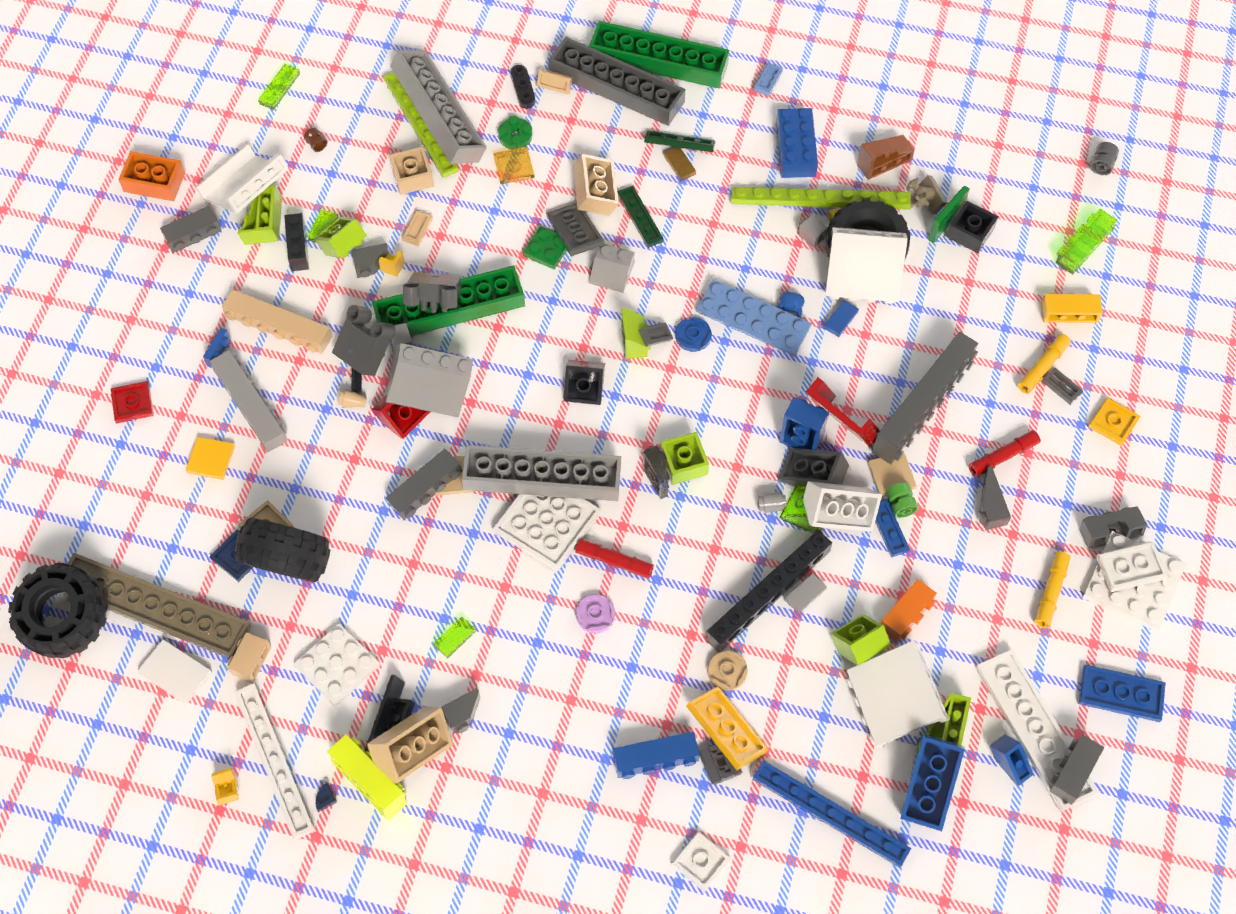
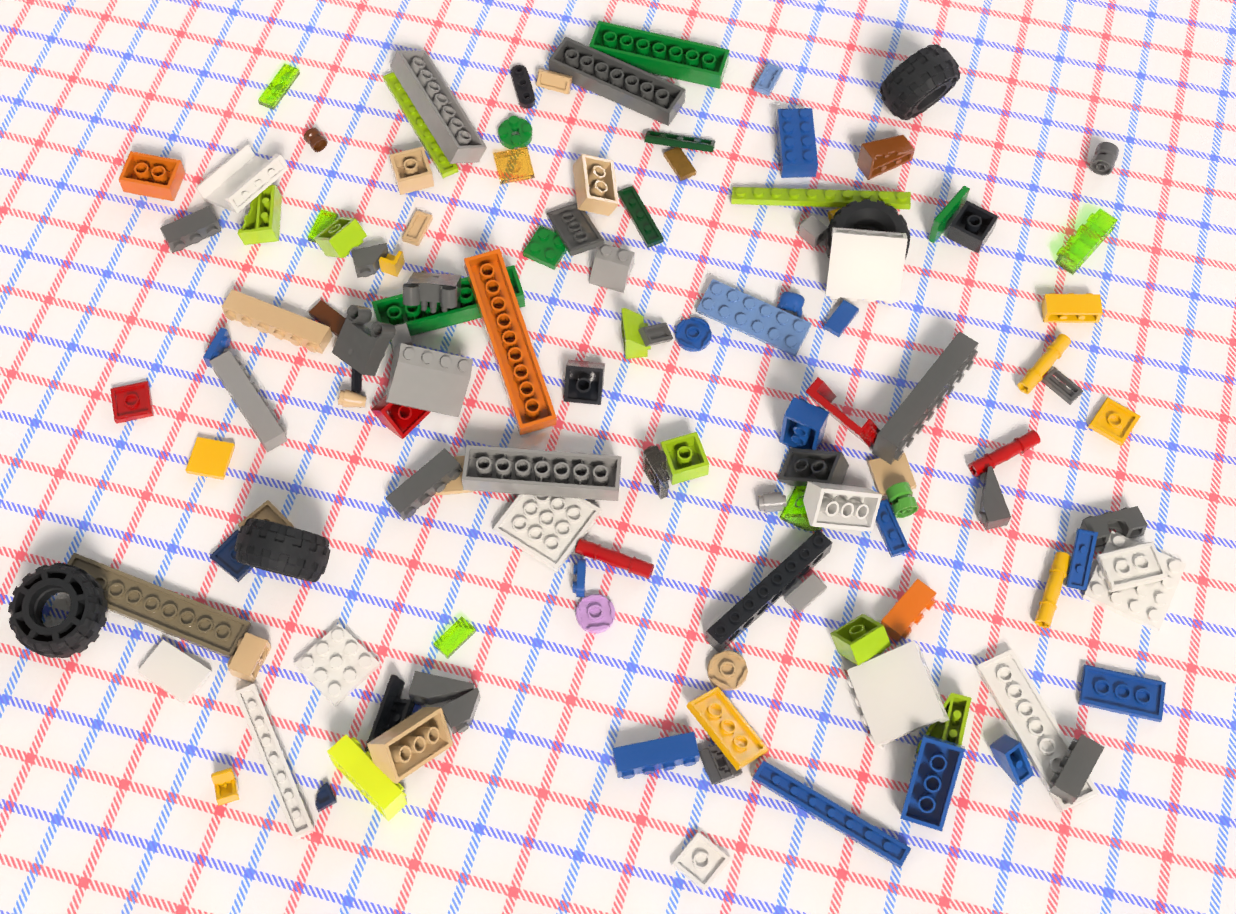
black brick [284,213,309,272] -> none
dark tan piece [906,175,948,214] -> none
none -> reddish brown tile [309,300,346,337]
none -> dark grey slope [408,671,476,705]
none -> orange brick [464,249,557,435]
none -> blue plate [572,559,586,598]
none -> black tyre [880,44,961,120]
none -> blue tile [1065,528,1098,591]

